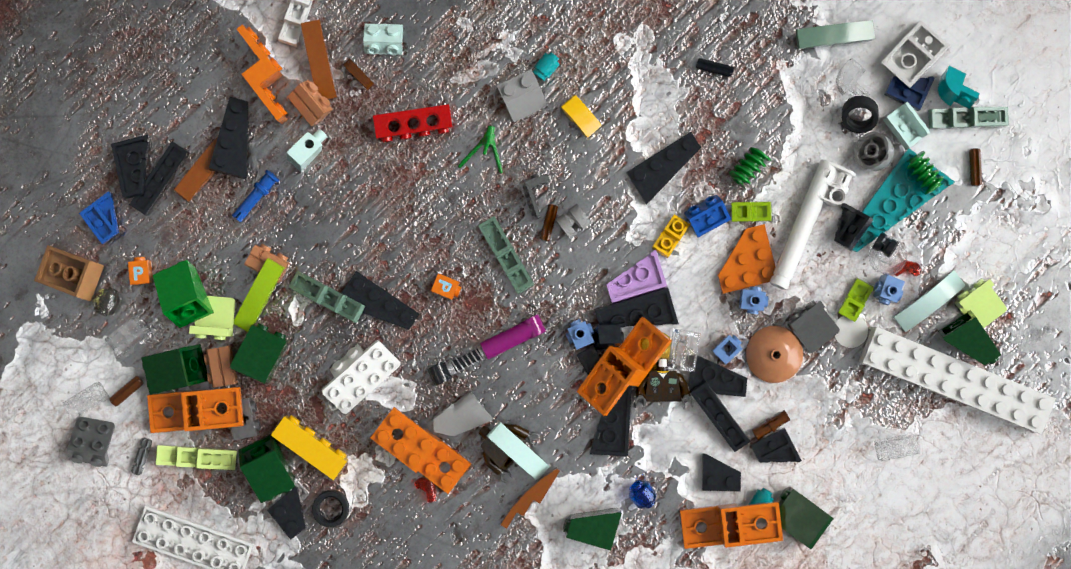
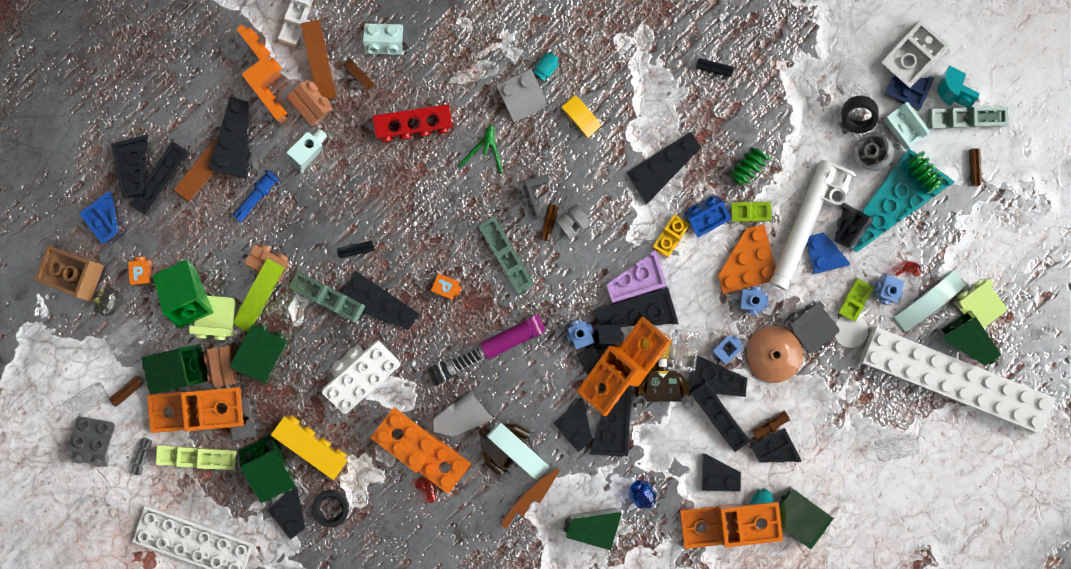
sand green slope [795,20,875,49] -> none
black wheel [872,232,899,258] -> none
none -> black axle [337,241,375,258]
none -> black wing [553,399,593,452]
none -> blue wing [806,232,850,274]

